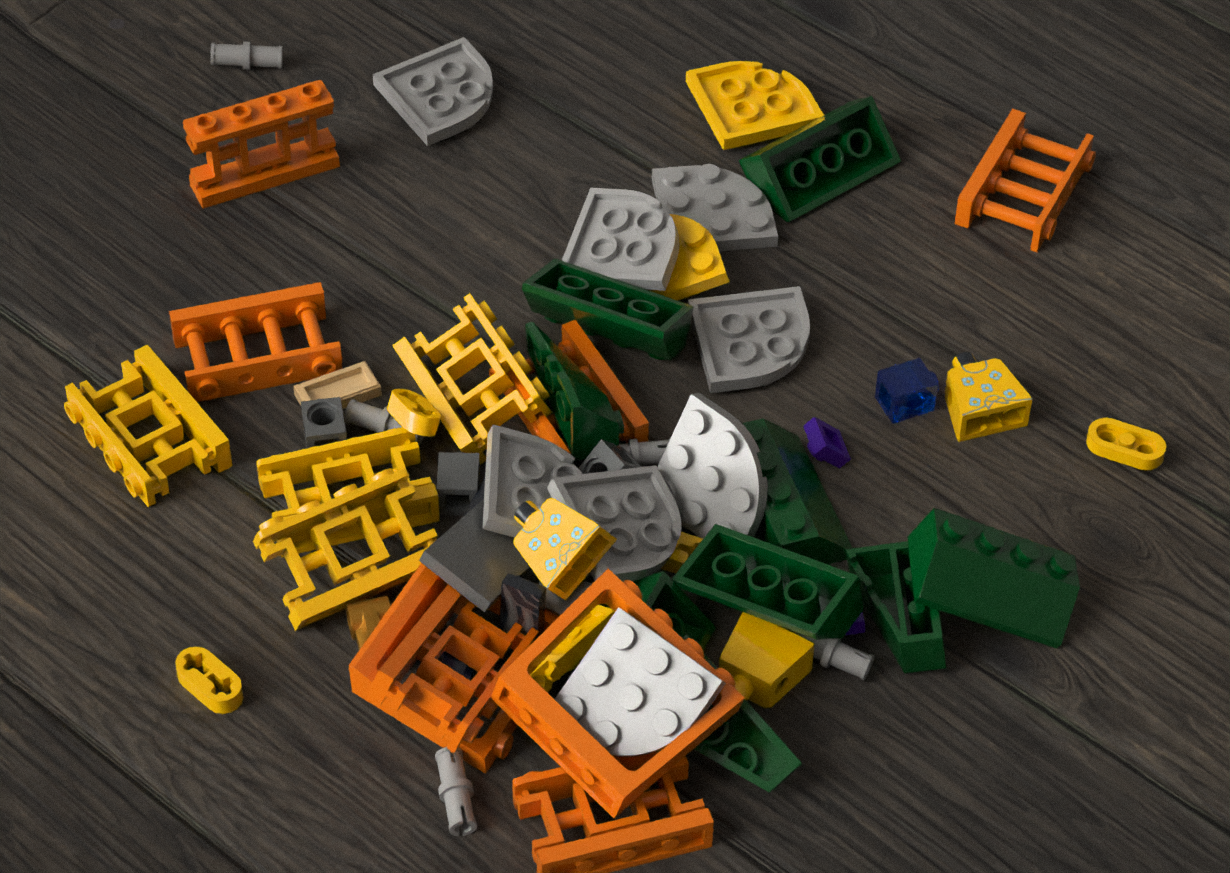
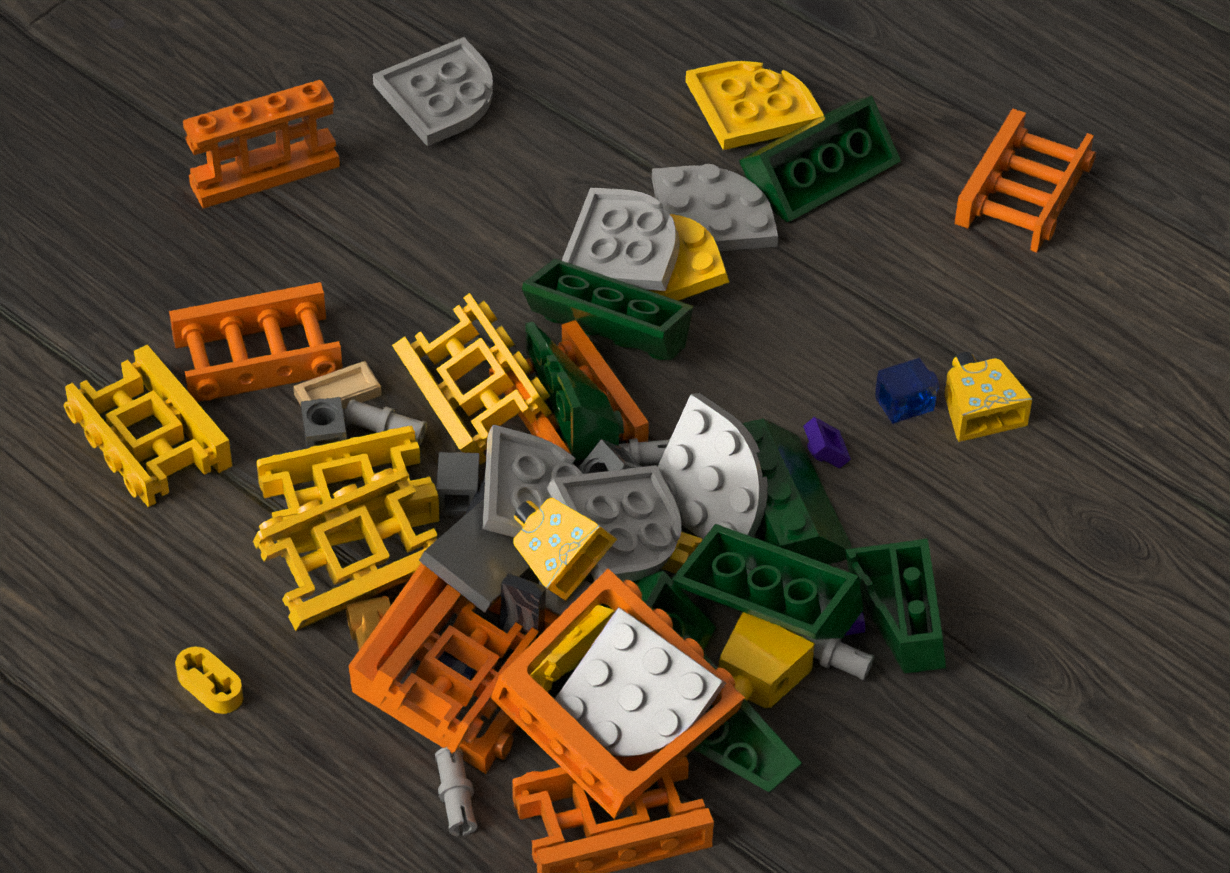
light grey pin [210,41,283,70] -> none
yellow beam [387,389,441,437] -> none
light grey plate [688,286,810,393] -> none
dark green slope [907,508,1080,648] -> none
yellow plate [1086,418,1166,470] -> none

